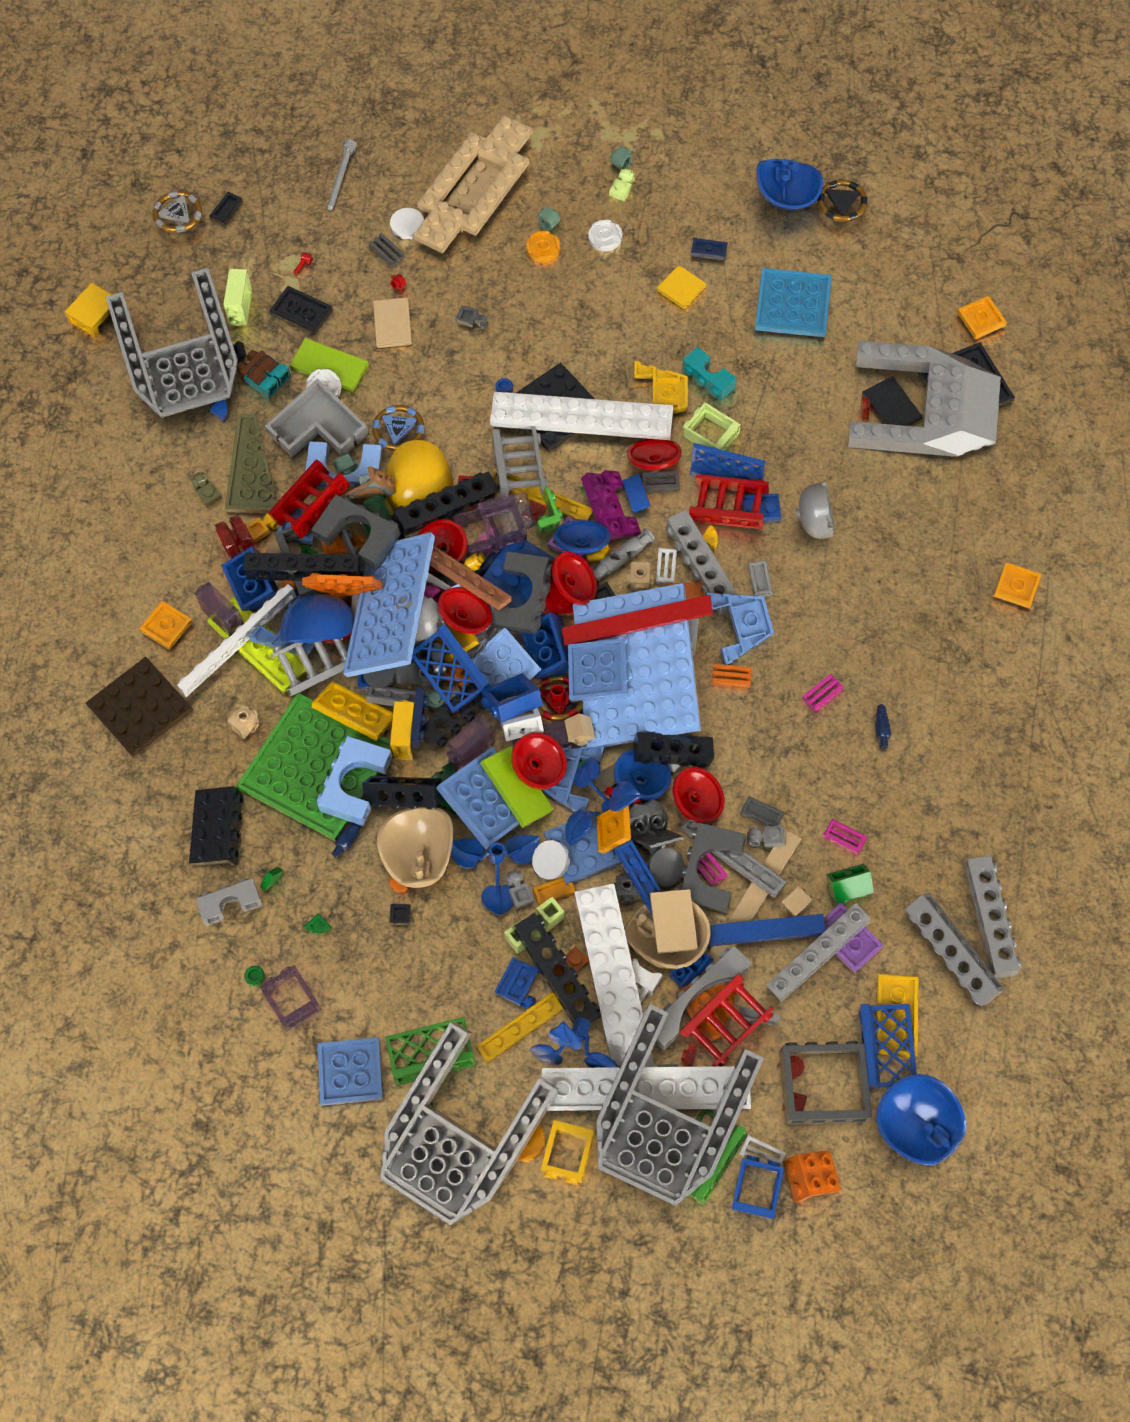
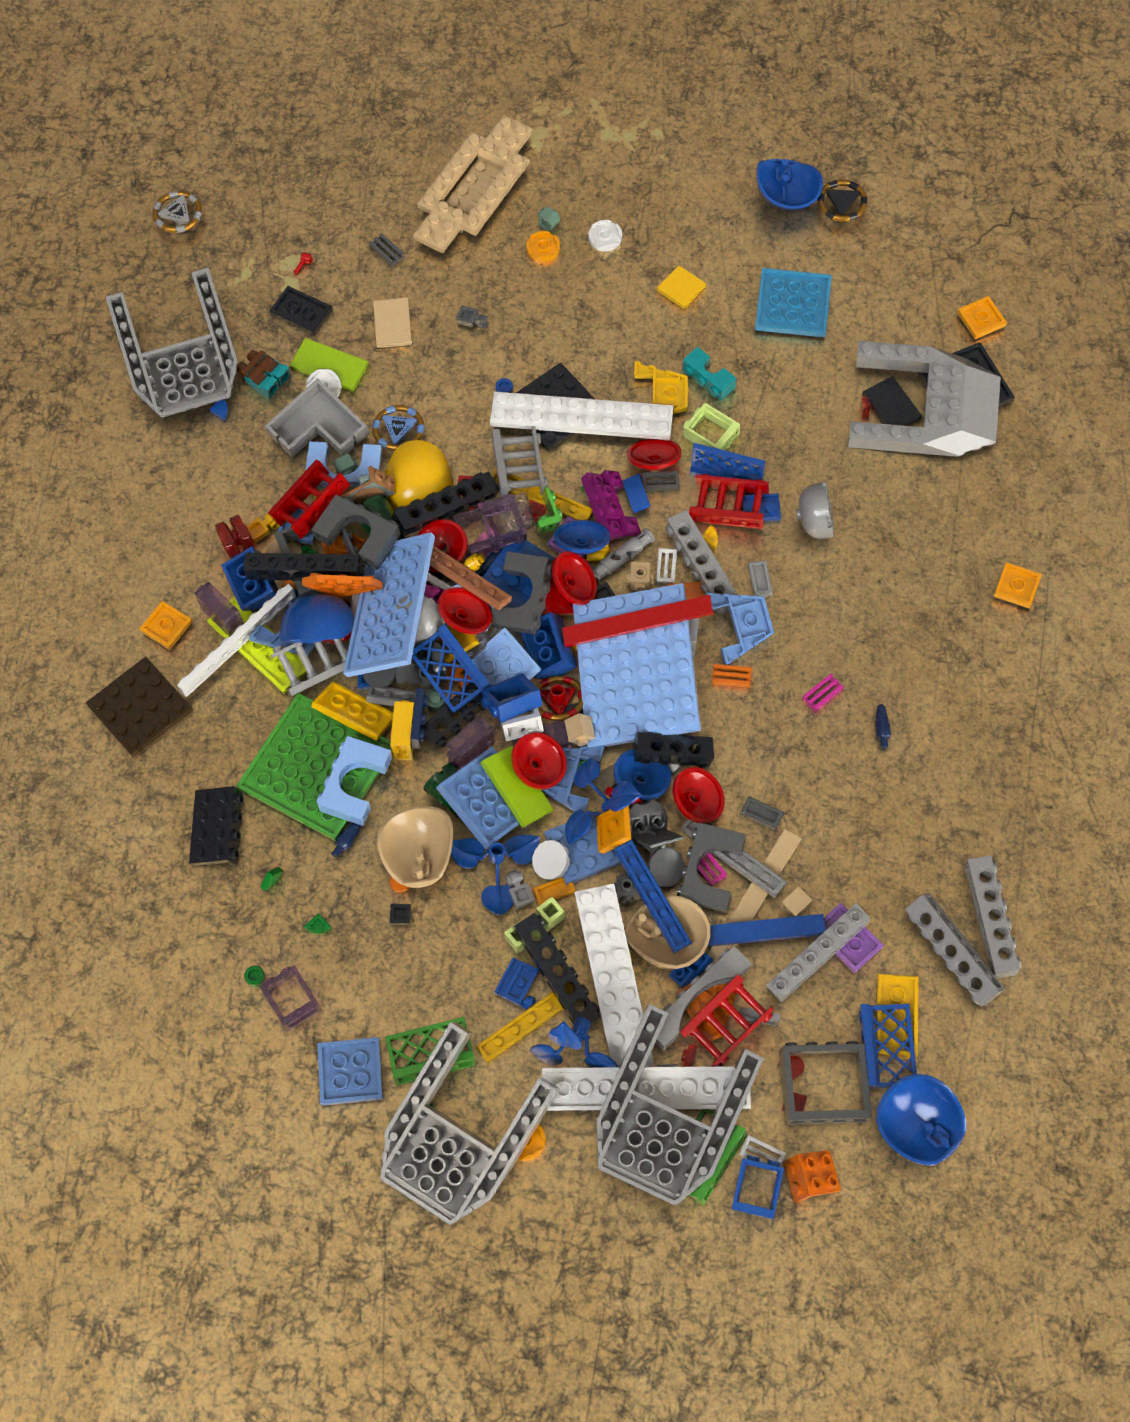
yellow panel [65,282,113,338] -> none
olive plate [190,472,222,507] -> none
light grey arch [196,878,263,926] -> none
black tile [209,192,243,226] -> none
yellowish green window [223,269,252,326] -> none
olive wing [225,414,277,514] -> none
tan brick [227,705,260,739] -> none
black plate [233,341,247,364] -> none
light grey piece [327,139,357,211] -> none
black brick [362,776,444,810] -> none
white tile [390,208,424,239] -> none
red plate [390,274,406,291] -> none
yellow window [541,1120,594,1185] -> none
orange plate [553,946,589,976] -> none
medium blue plate [568,638,627,702] -> none
yellowish green plate [609,168,635,201] -> none
sand green plate [610,146,632,170] -> none
white piece [631,958,663,1004] -> none
tan tile [650,889,698,954] -> none
dark blue plate [691,238,728,261] -> none
light grey plate [747,825,785,847] -> none
dark pink tile [823,819,867,855] -> none
green brick [826,864,874,903] -> none

